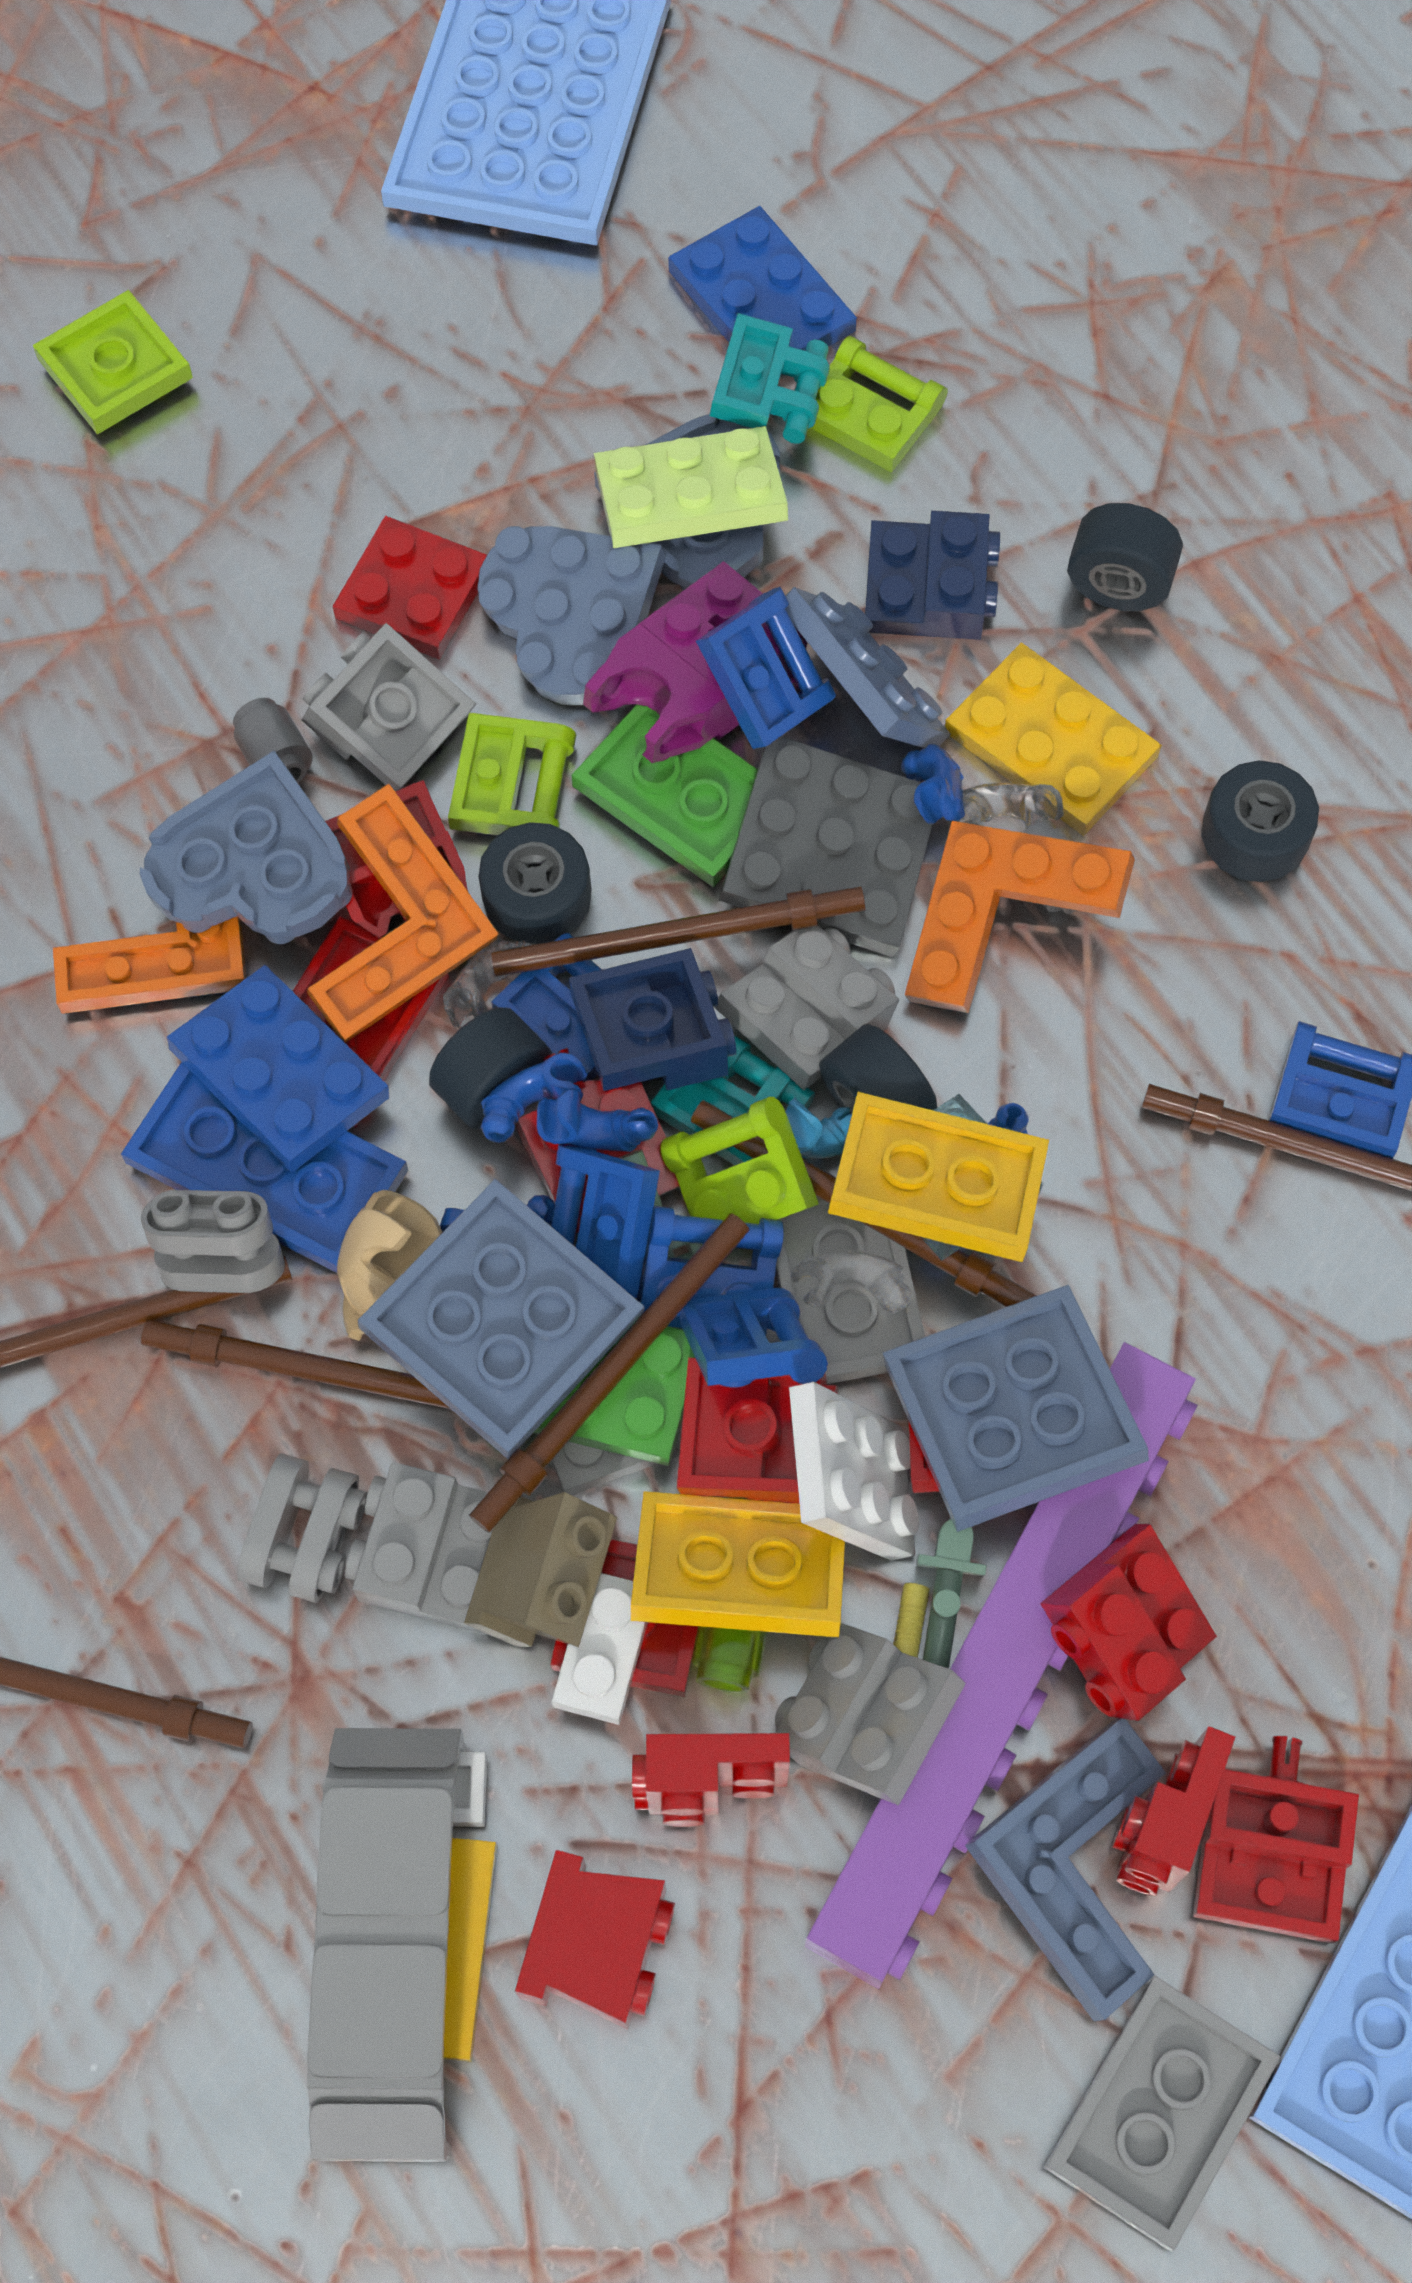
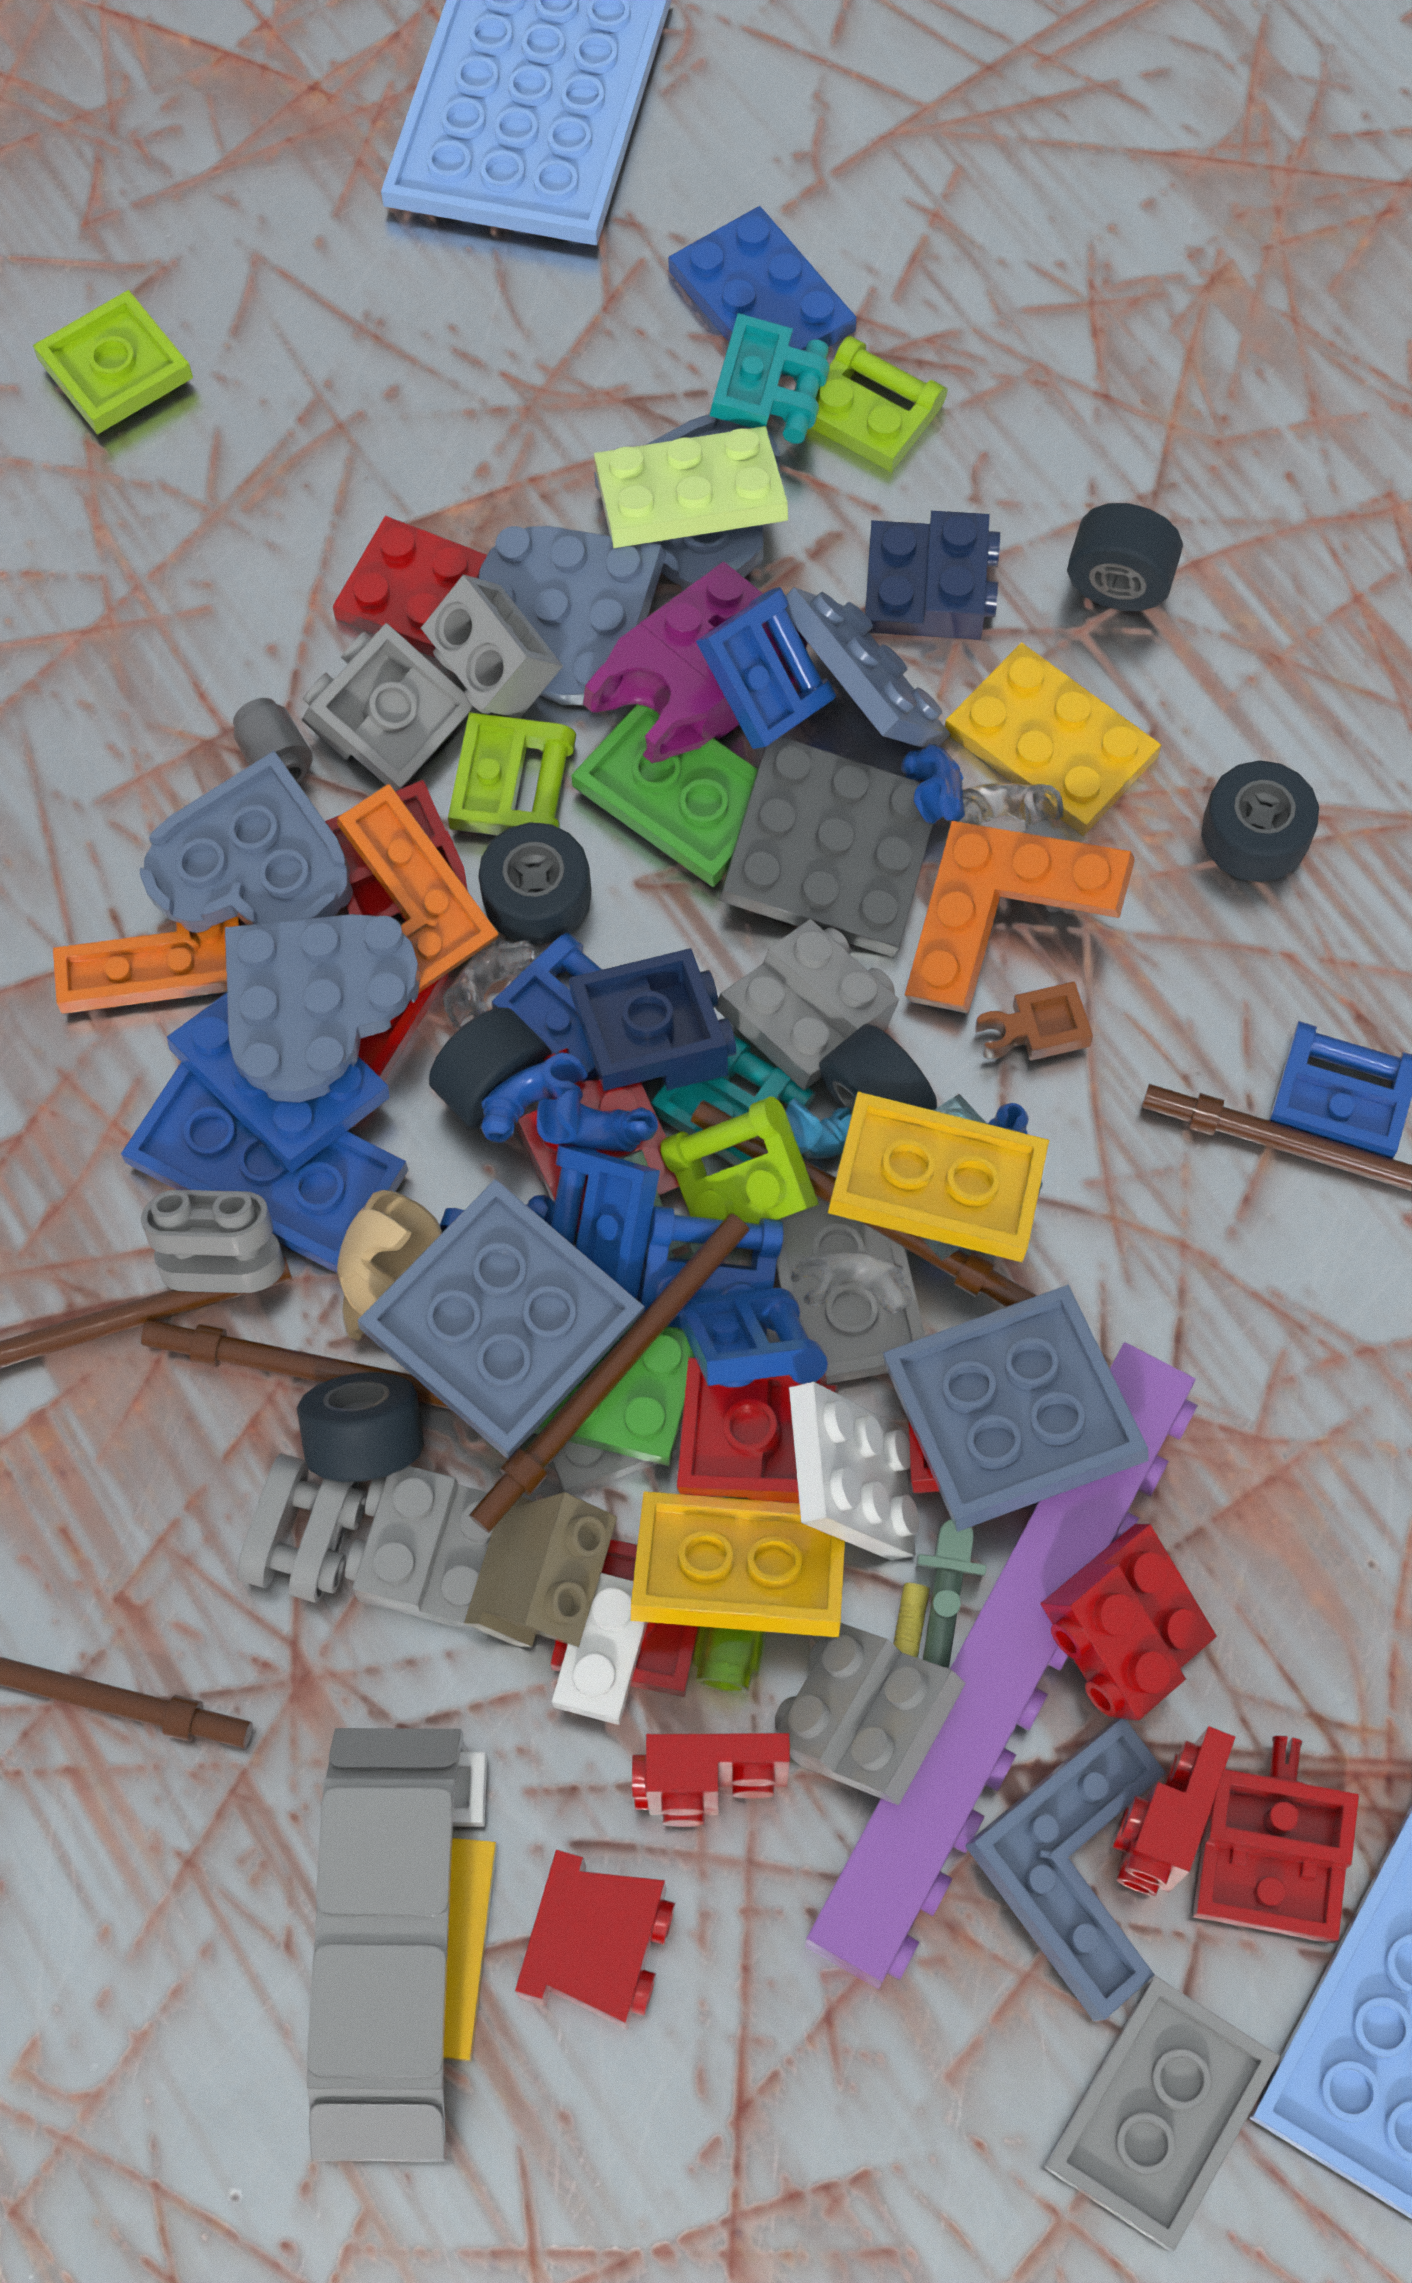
reddish brown bar [491,886,866,977] -> none
none -> sand blue plate [225,914,421,1103]
none -> black wheel [297,1372,424,1482]
none -> light grey brick [421,575,563,719]
none -> dark orange plate [975,981,1093,1061]

